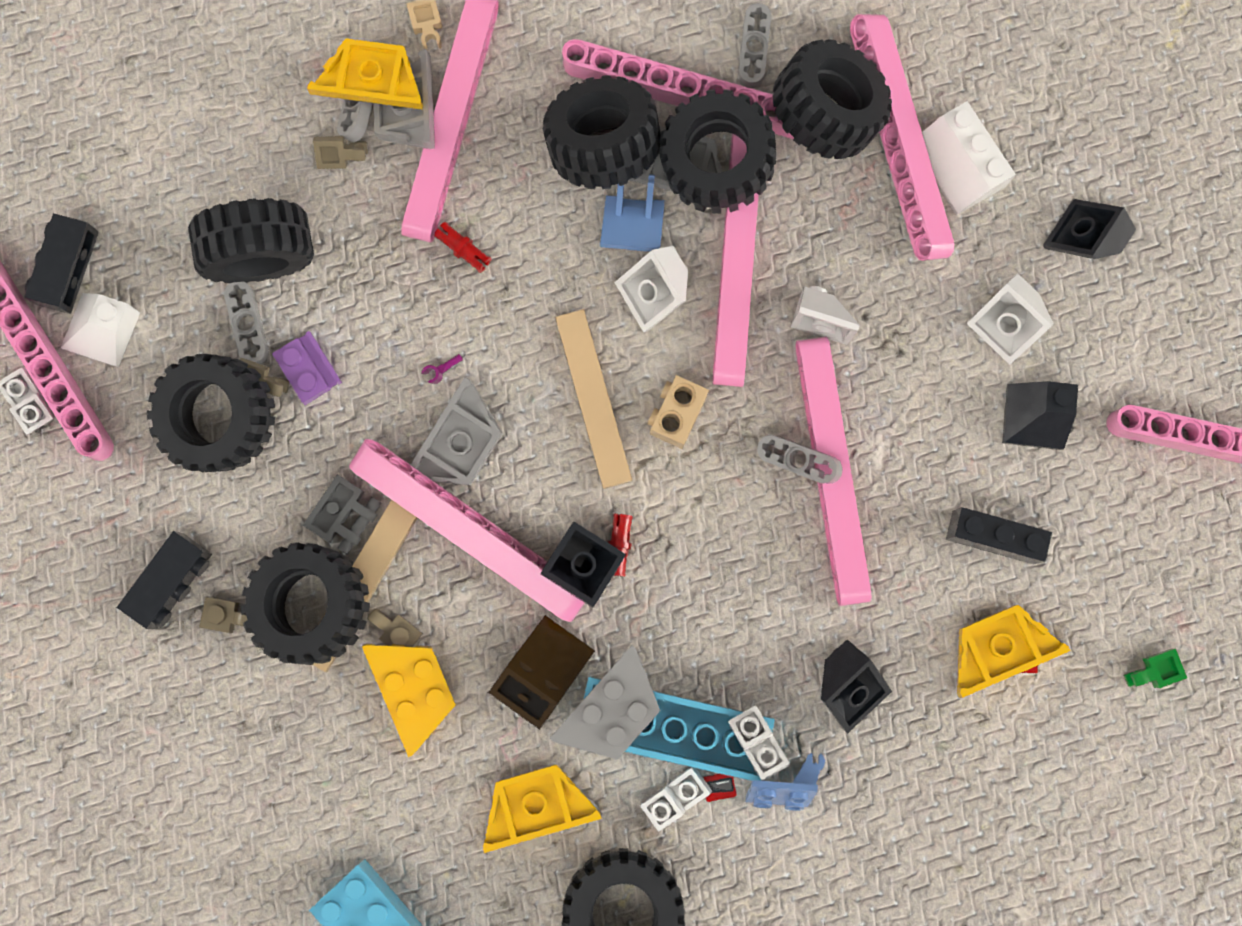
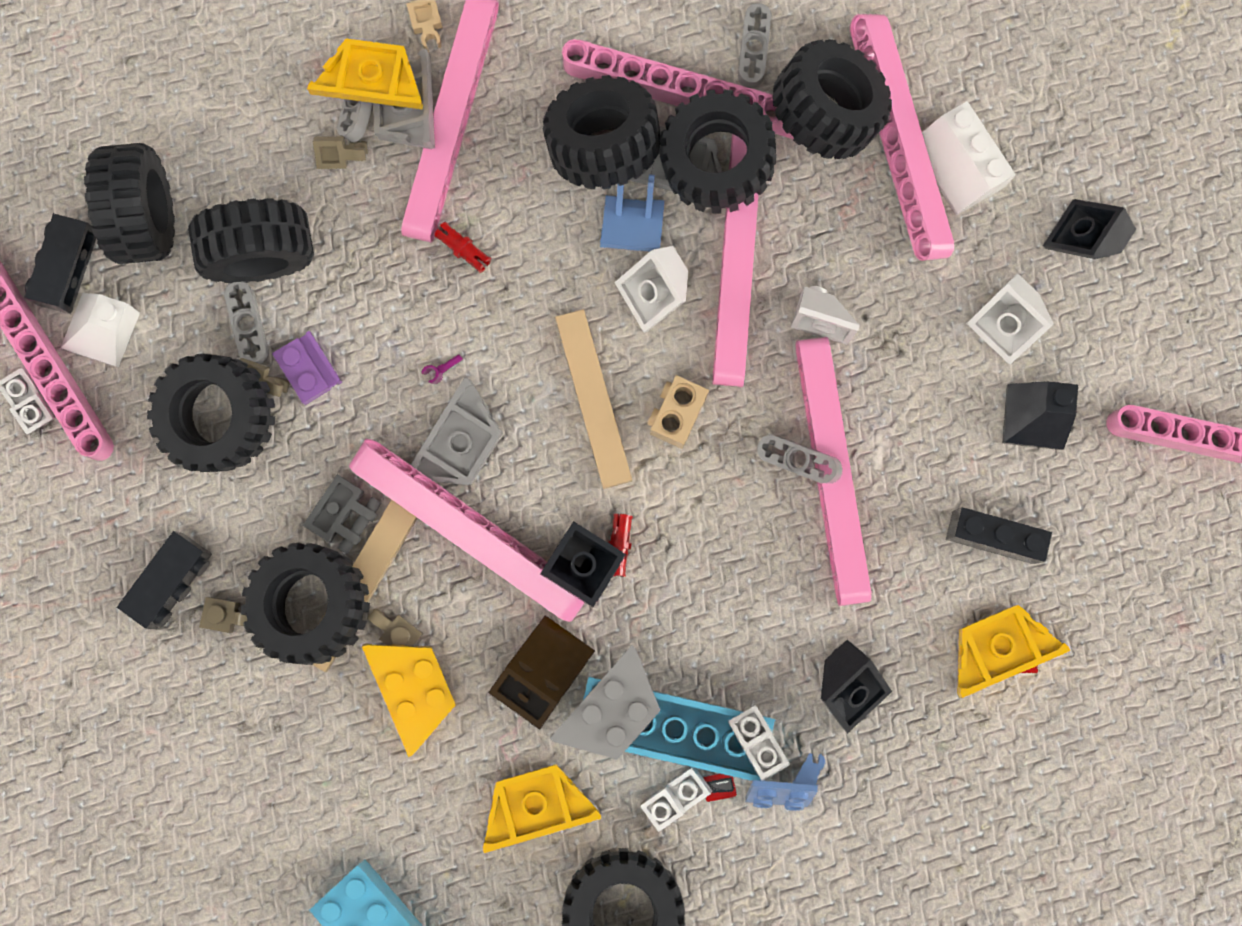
green plate [1124,648,1188,688] -> none
none -> black tyre [84,143,175,264]

